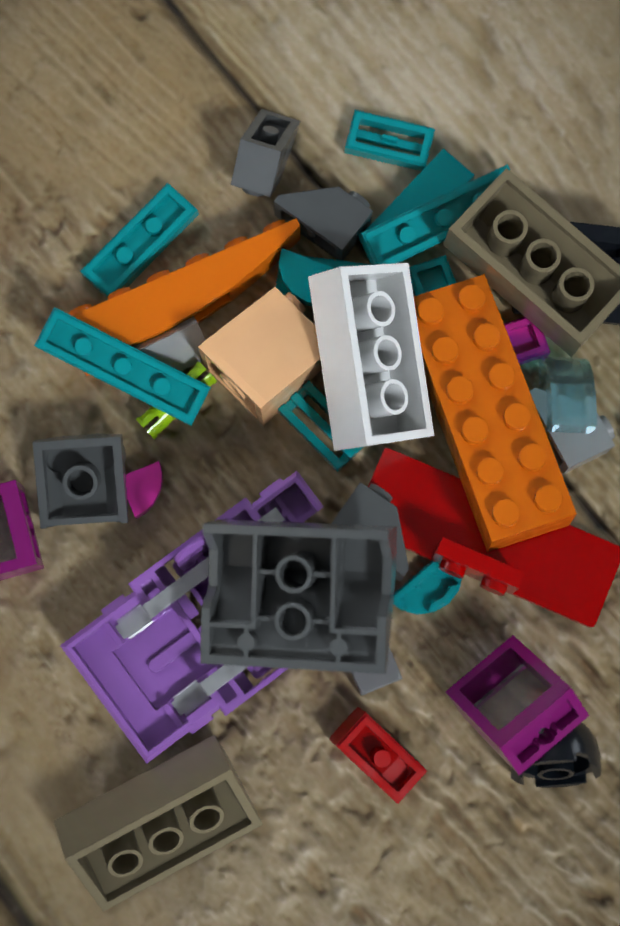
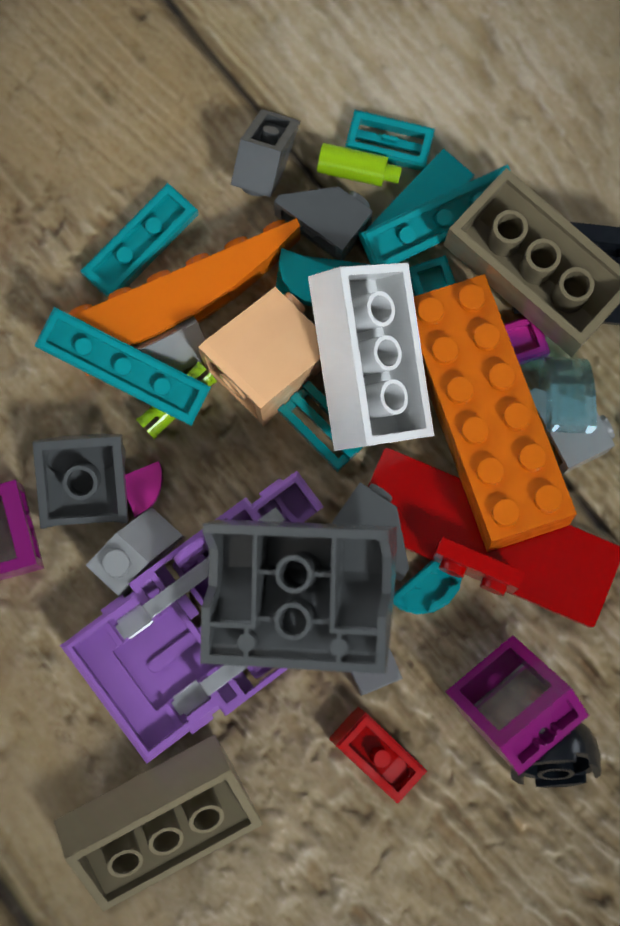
none -> light grey slope [86,507,184,597]
none -> lime cylinder [317,143,402,187]

